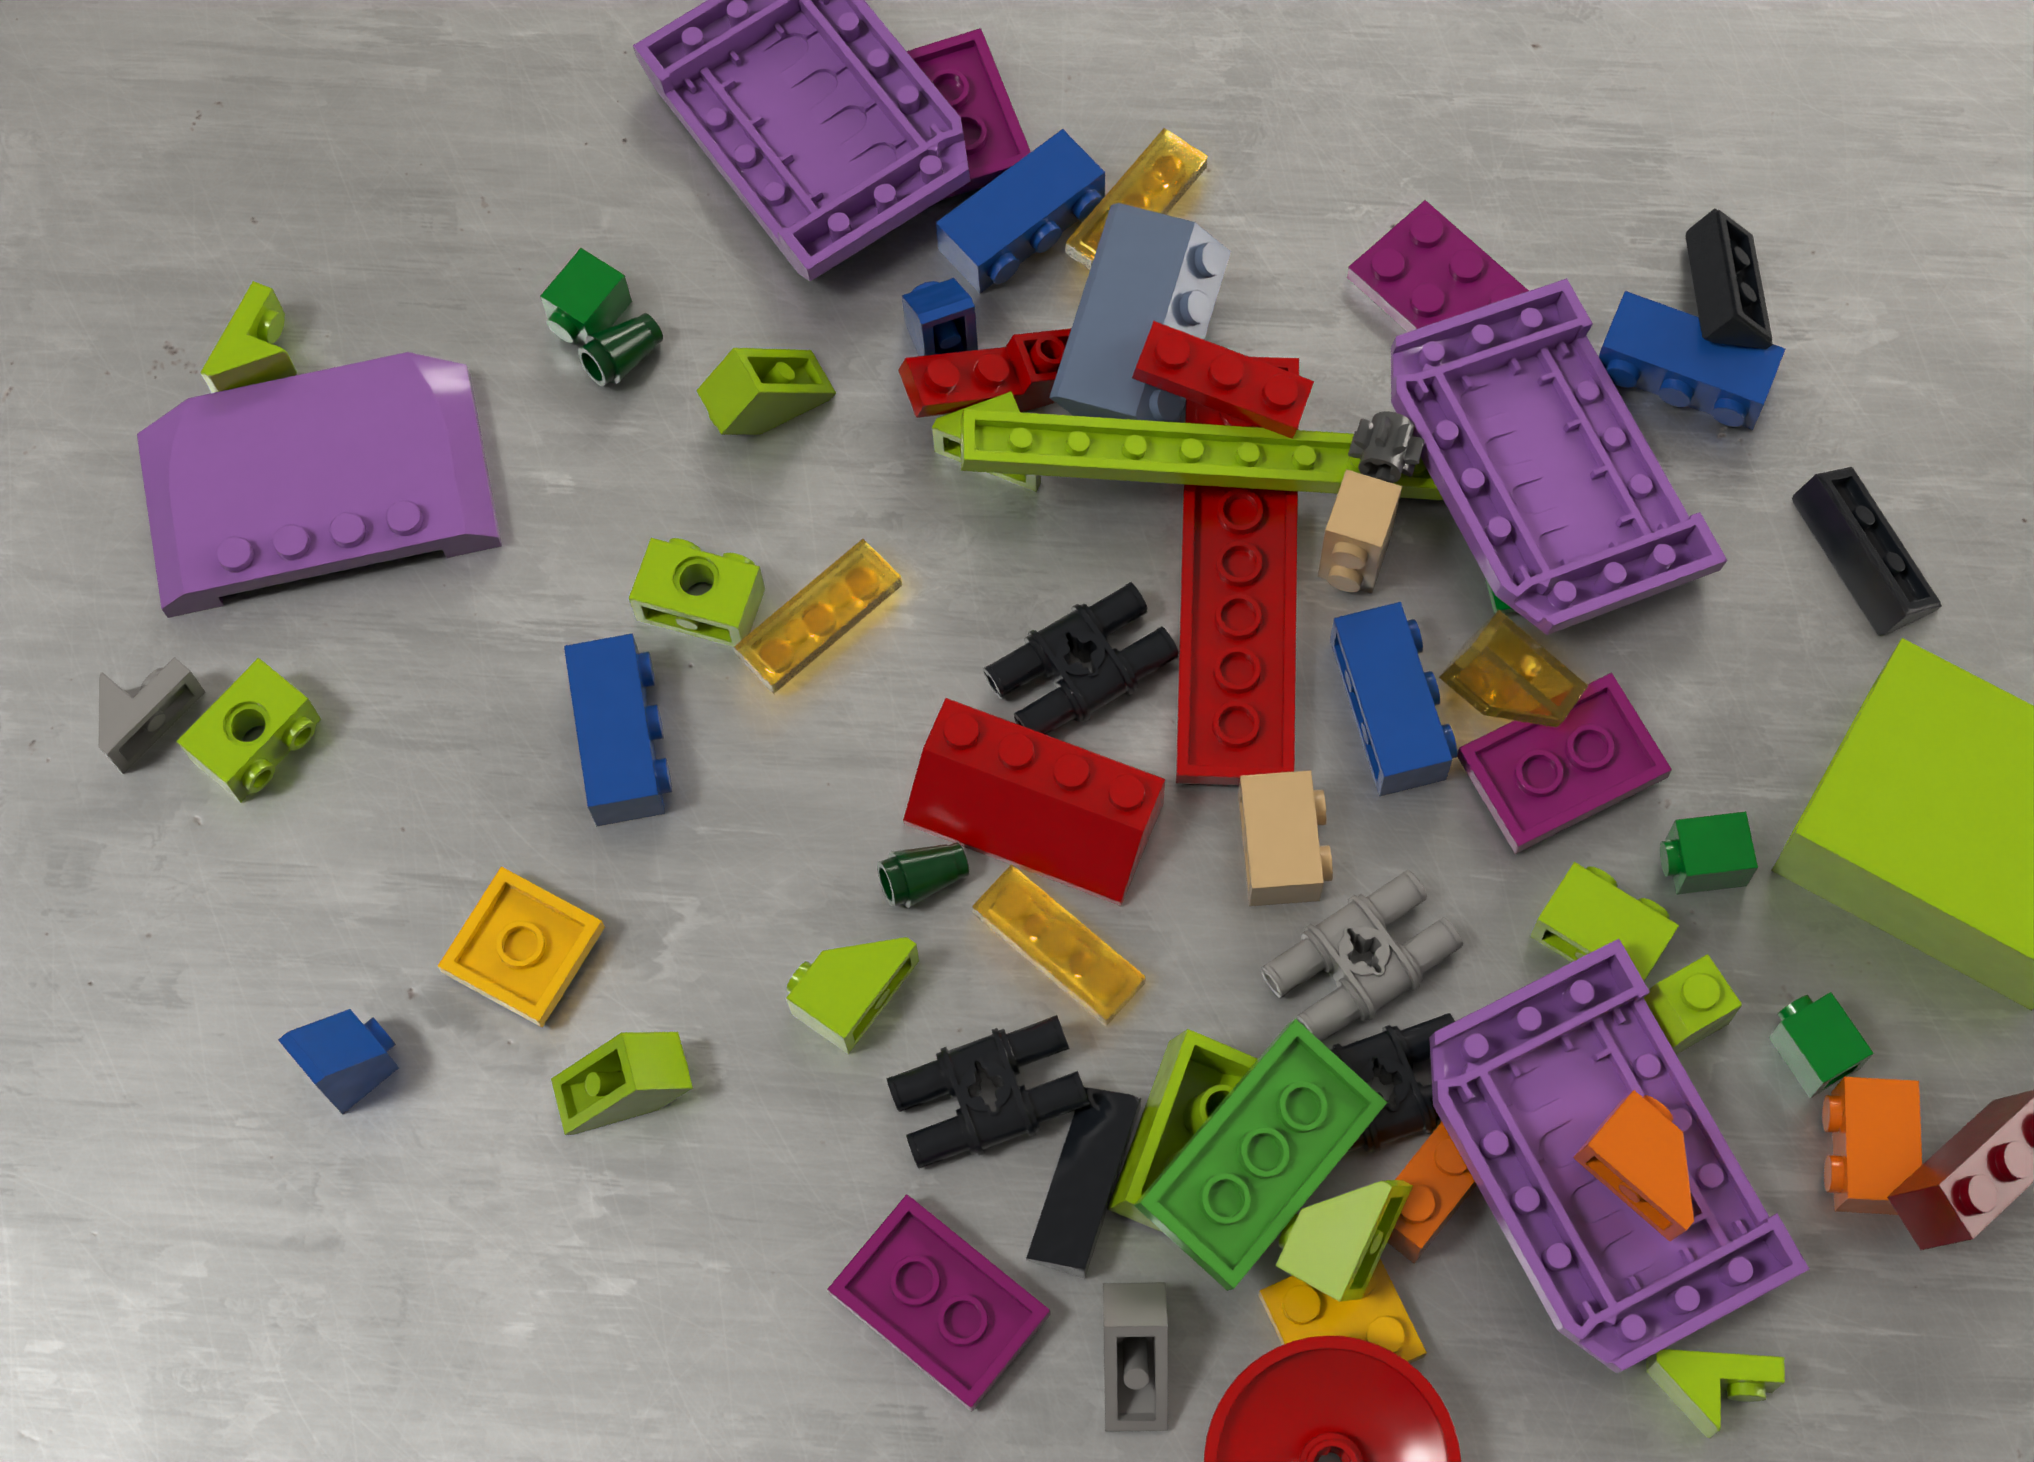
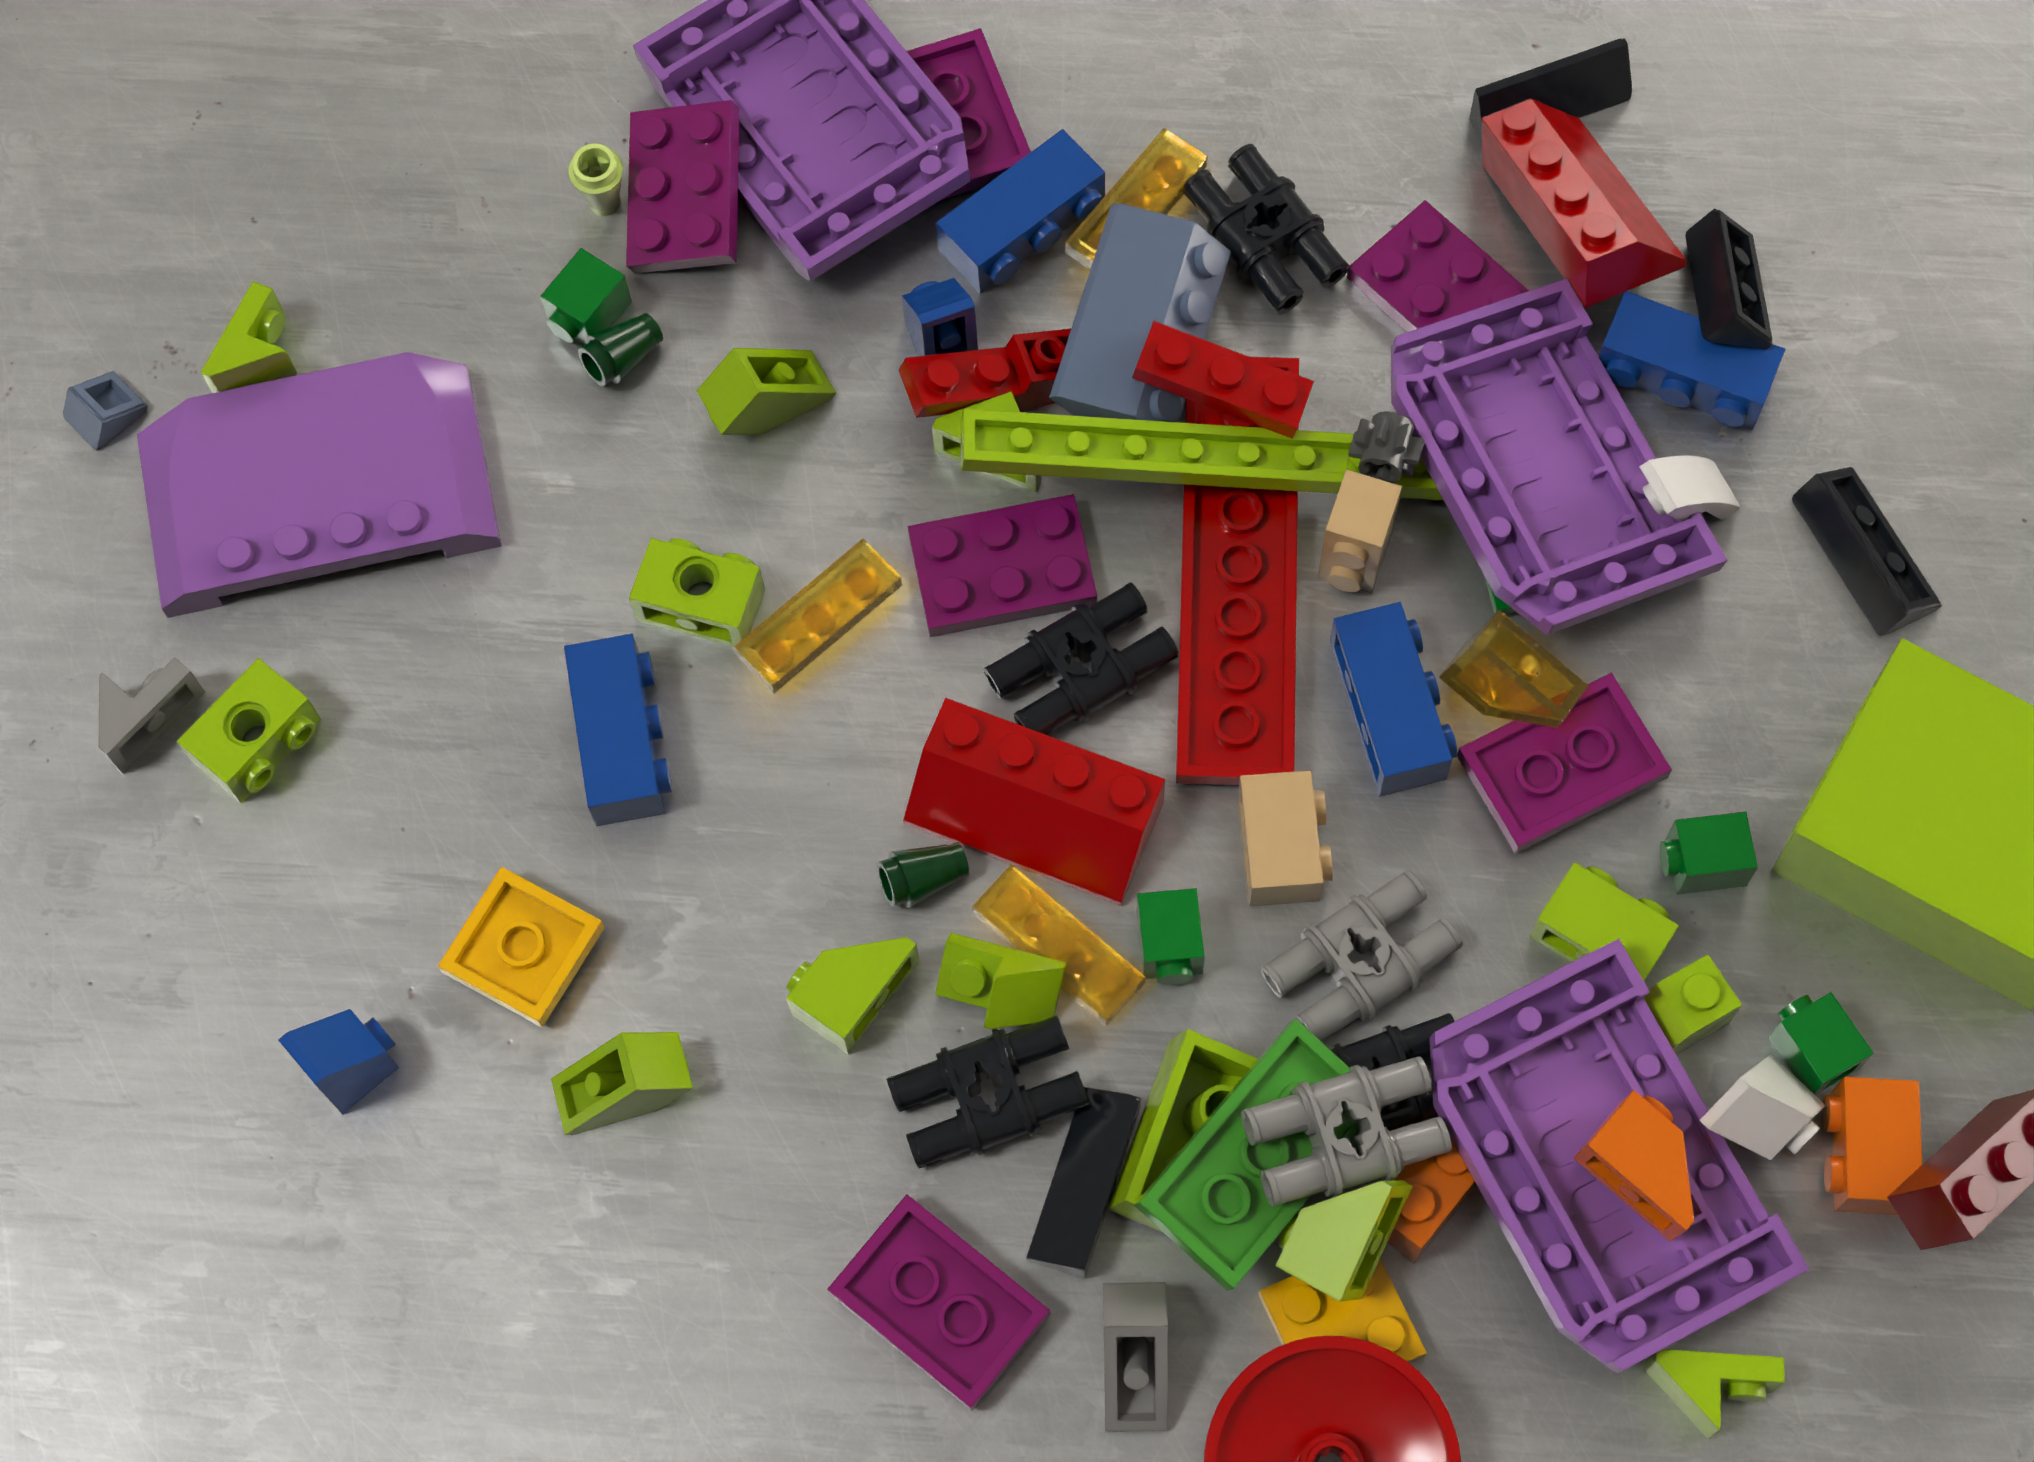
none -> sand blue slope [63,371,148,450]
none -> yellowish green cone [568,143,623,216]
none -> magenta plate [626,100,740,274]
none -> magenta plate [907,494,1097,637]
none -> lime slope [935,933,1066,1029]
none -> green brick [1136,888,1205,985]
none -> black pin [1183,144,1349,315]
none -> light grey pin [1241,1056,1452,1207]
none -> black slope [1469,38,1632,144]
none -> red slope [1482,99,1686,308]
none -> white slope [1639,455,1741,522]
none -> white slope [1699,1054,1826,1160]

